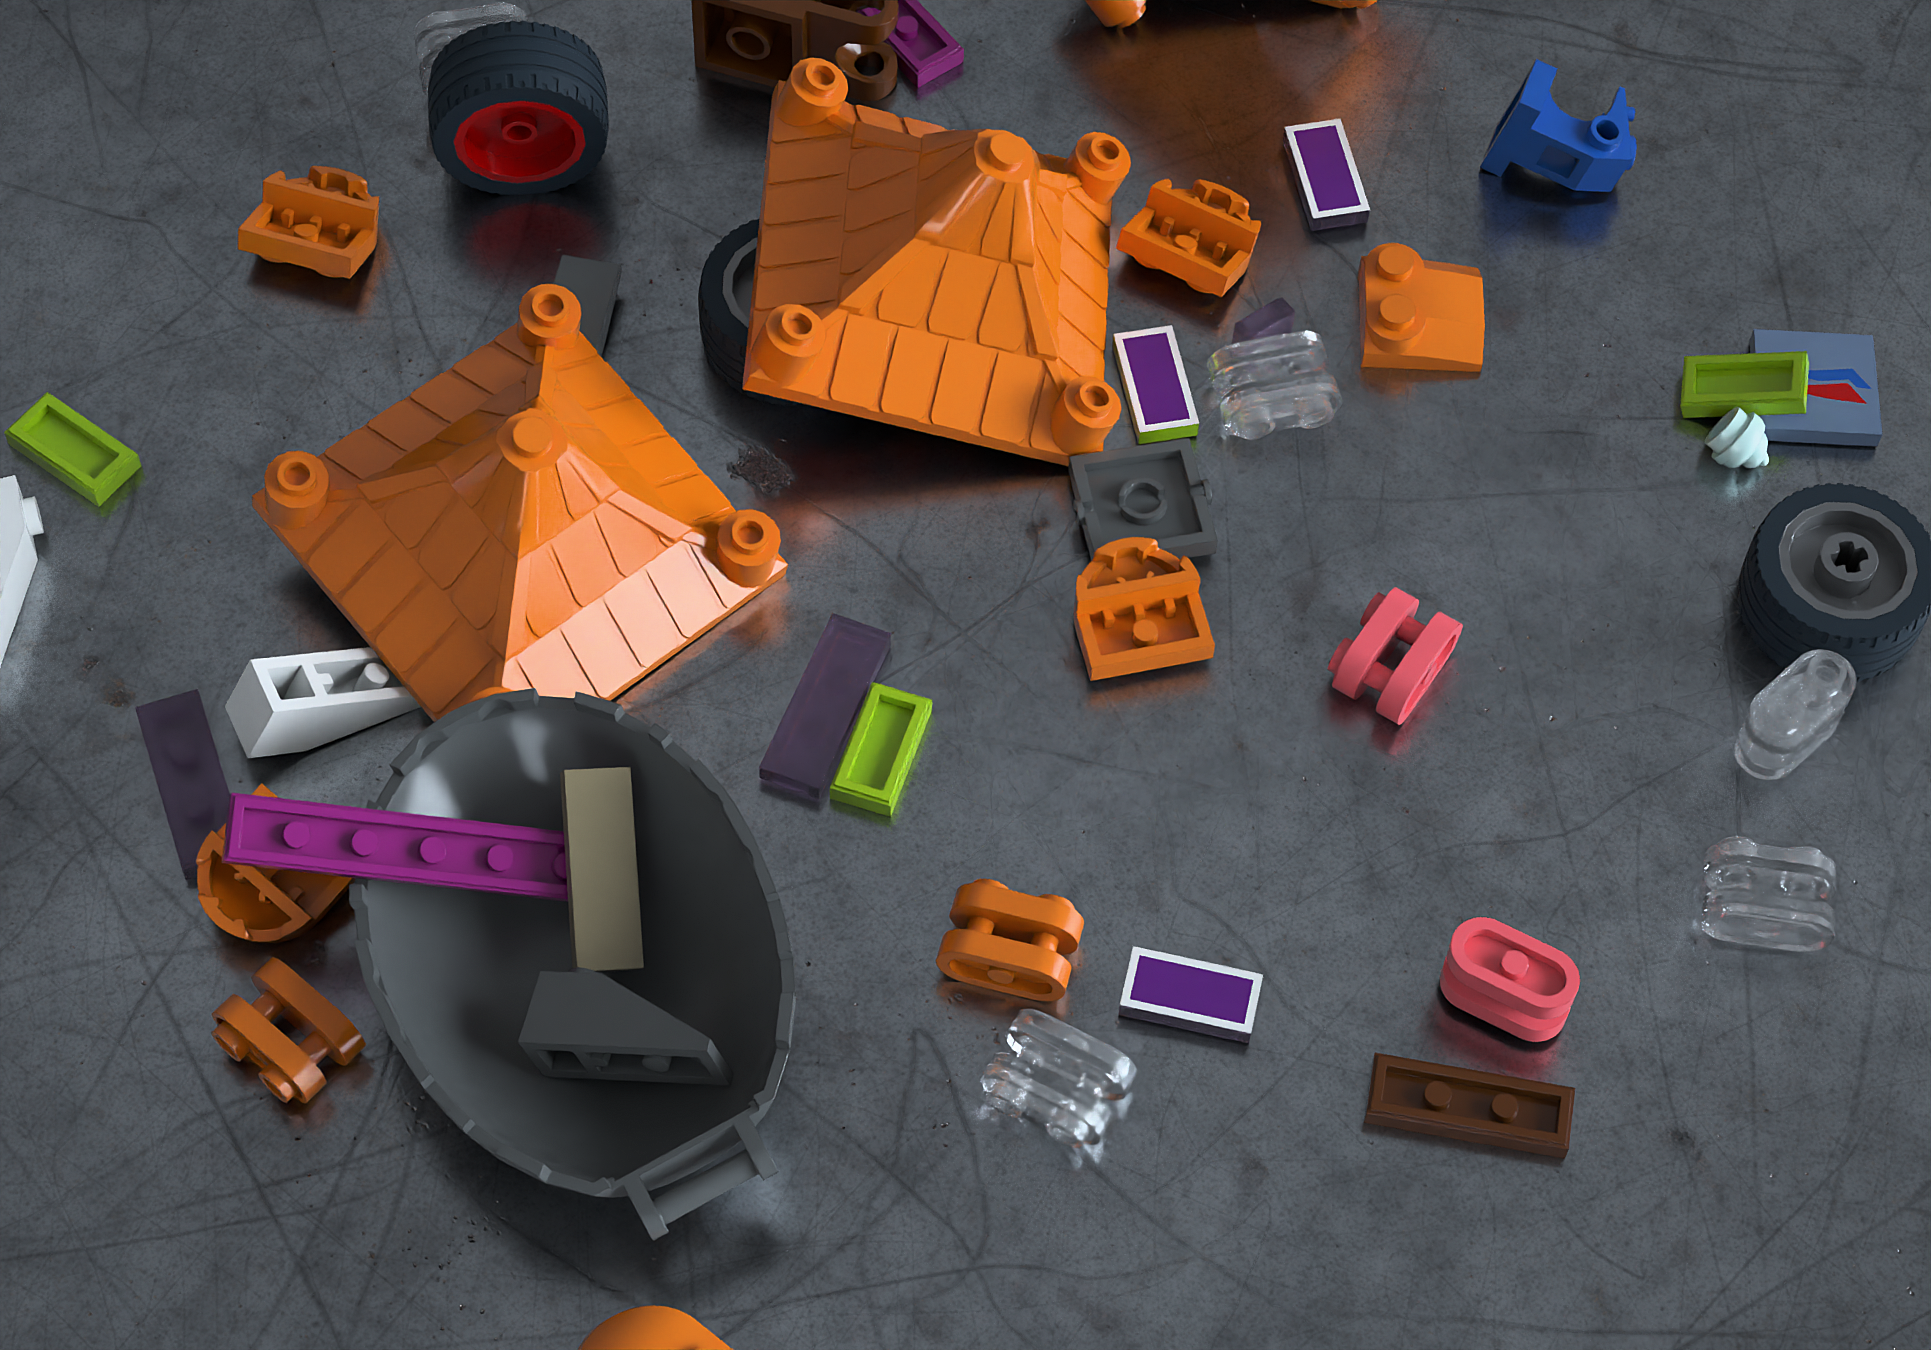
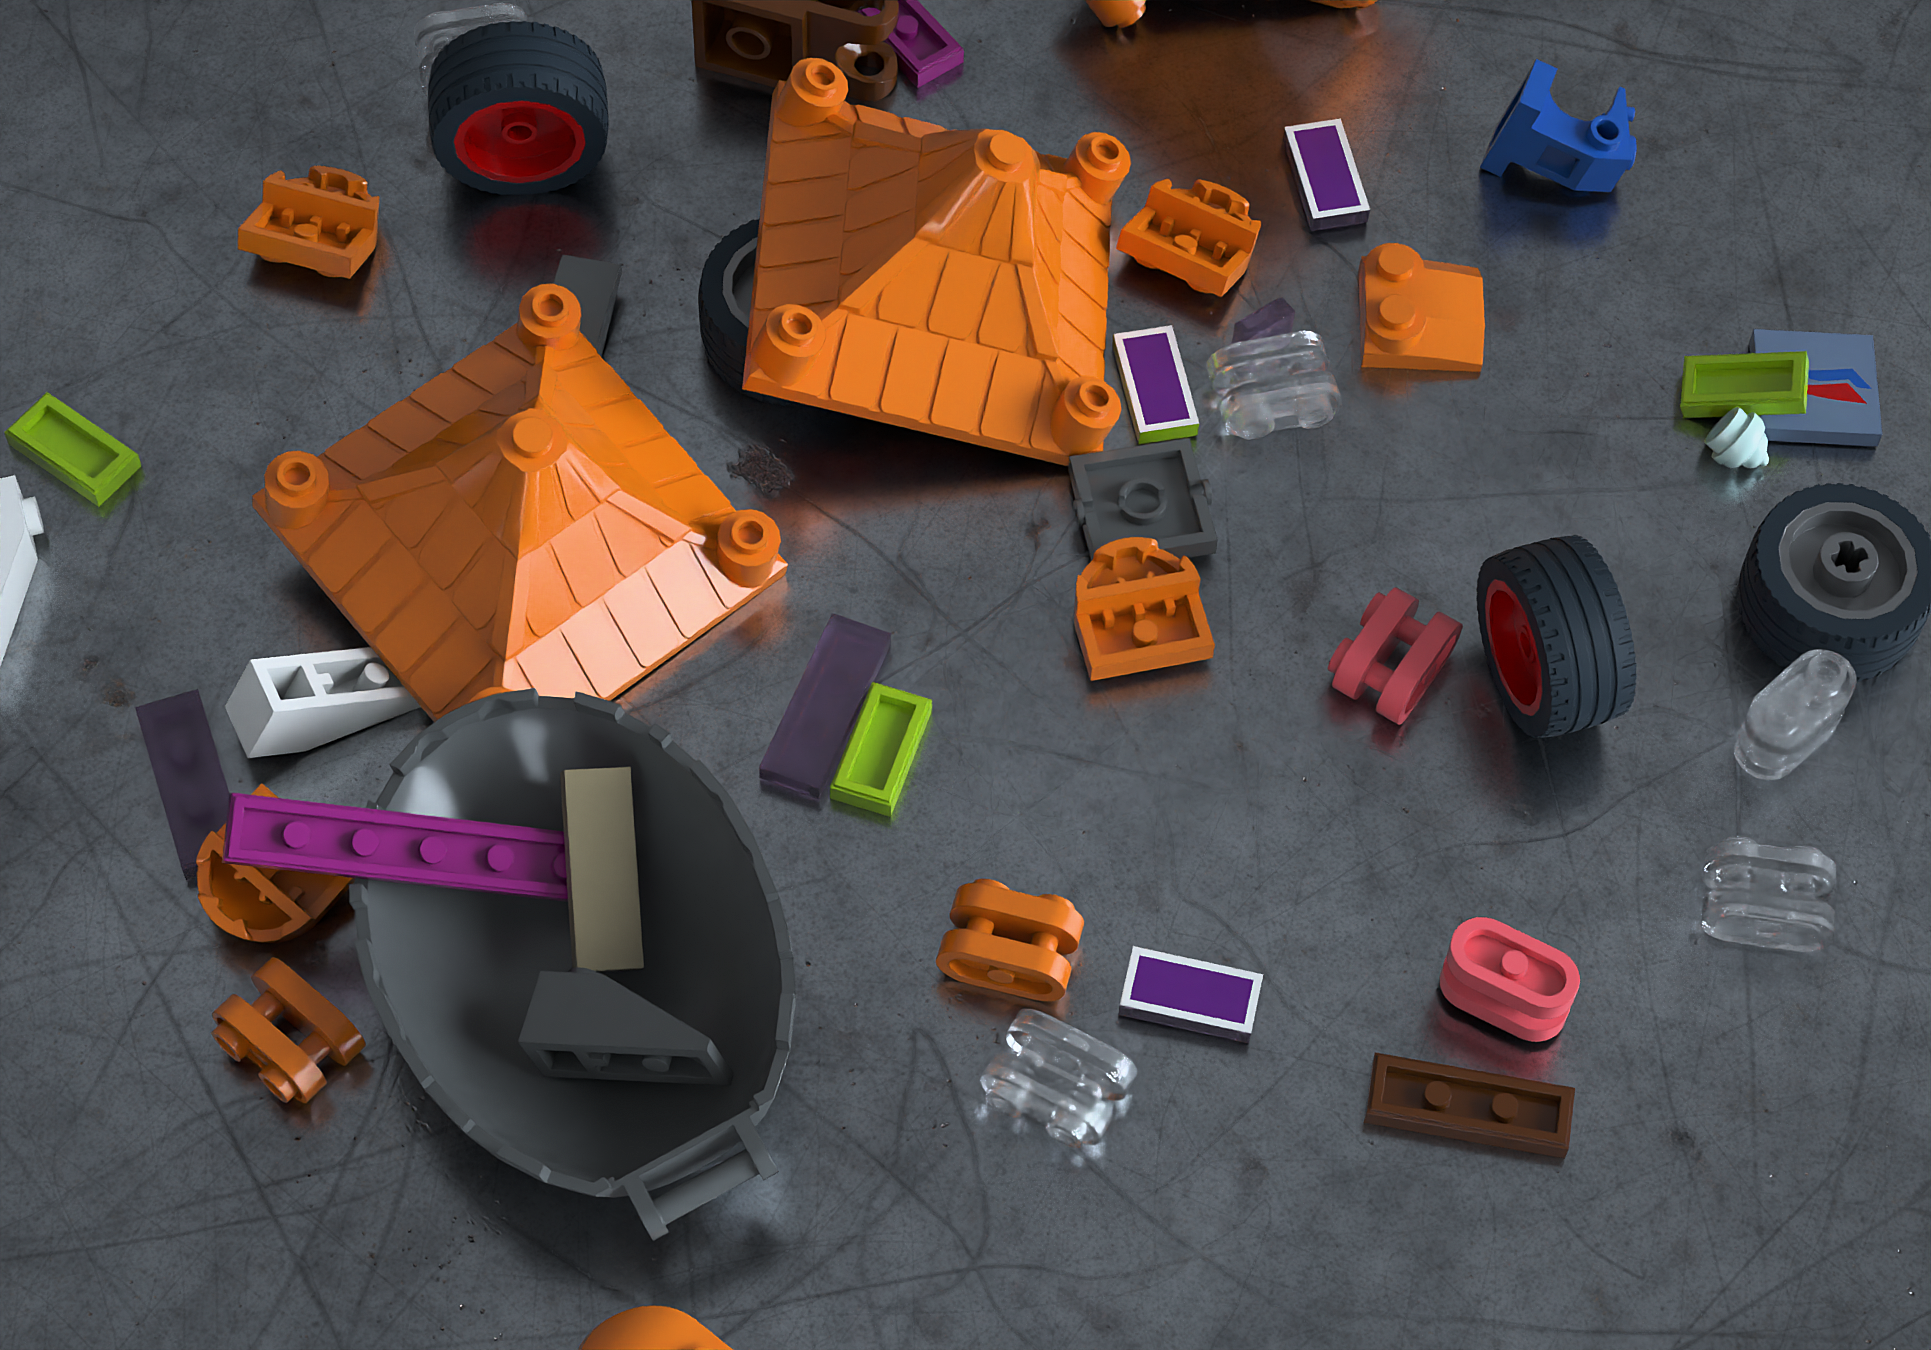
none -> black wheel [1476,535,1637,738]

